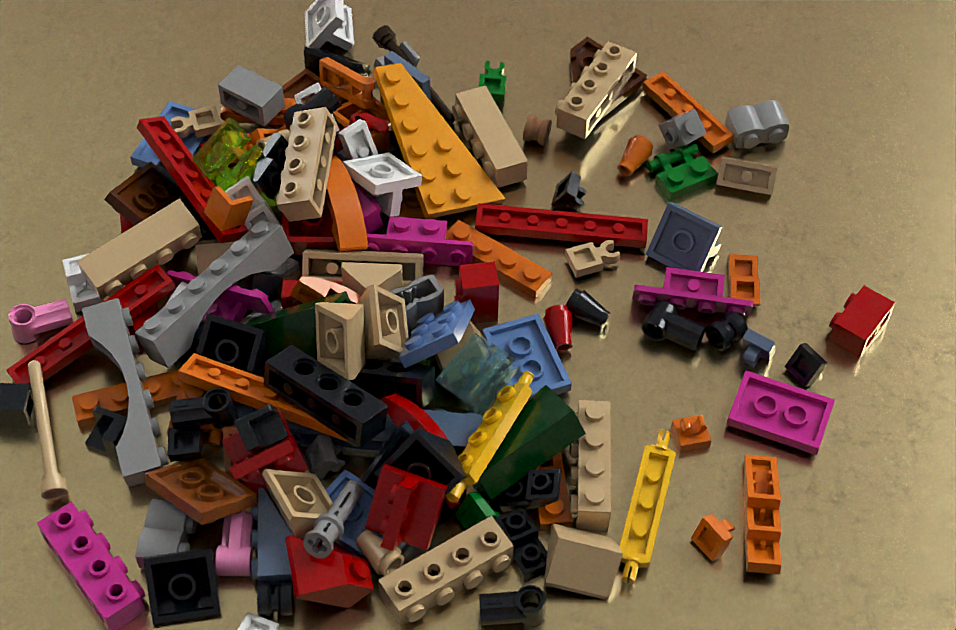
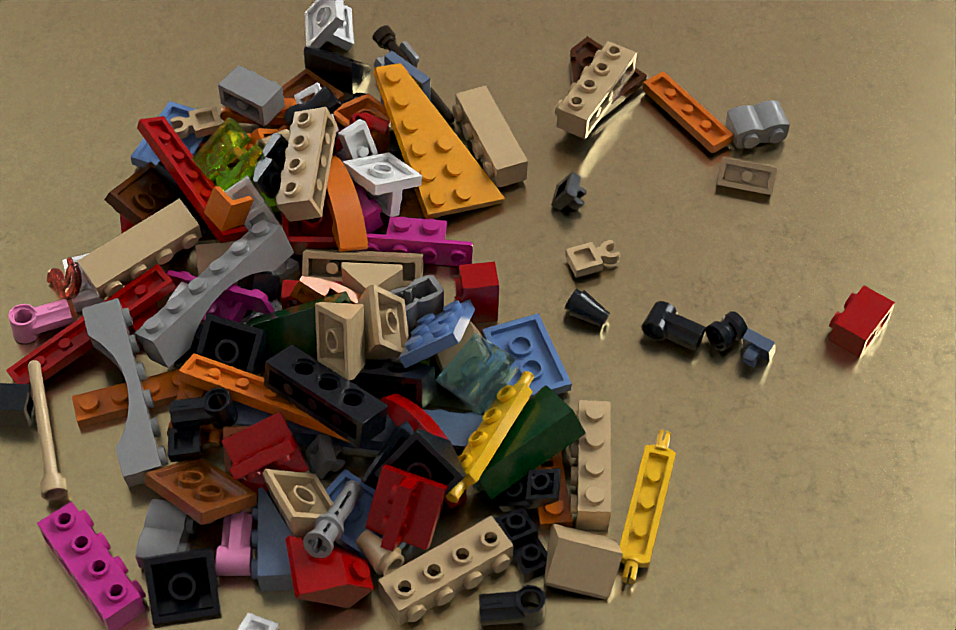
black panel [85,406,127,459] -> none
black panel [234,404,289,454] -> none
black wheel [257,581,294,616] -> none
orange plate [319,57,376,109] -> none
orange plate [445,220,553,299] -> none
green tile [454,491,500,530] -> none
red plate [475,203,648,248] -> none
green plate [478,61,507,102] -> none
medium nougat wheel [523,114,552,146] -> none
red cone [543,305,573,352] -> none
orange cone [617,135,653,176] -> none
dark pink bracket [632,267,753,317] -> none
sand blue bracket [645,202,723,272] -> none
green plate [646,143,718,200] -> none
light grey brick [658,109,707,150] -> none
orange tile [671,415,712,452] -> none
orange tile [691,513,735,562] -> none
dark pink plate [726,370,835,455] -> none
orange slope [727,254,760,306] -> none
orange slope [744,454,782,574] -> none
black tile [784,343,828,387] -> none
none -> clear red piece [46,257,82,300]

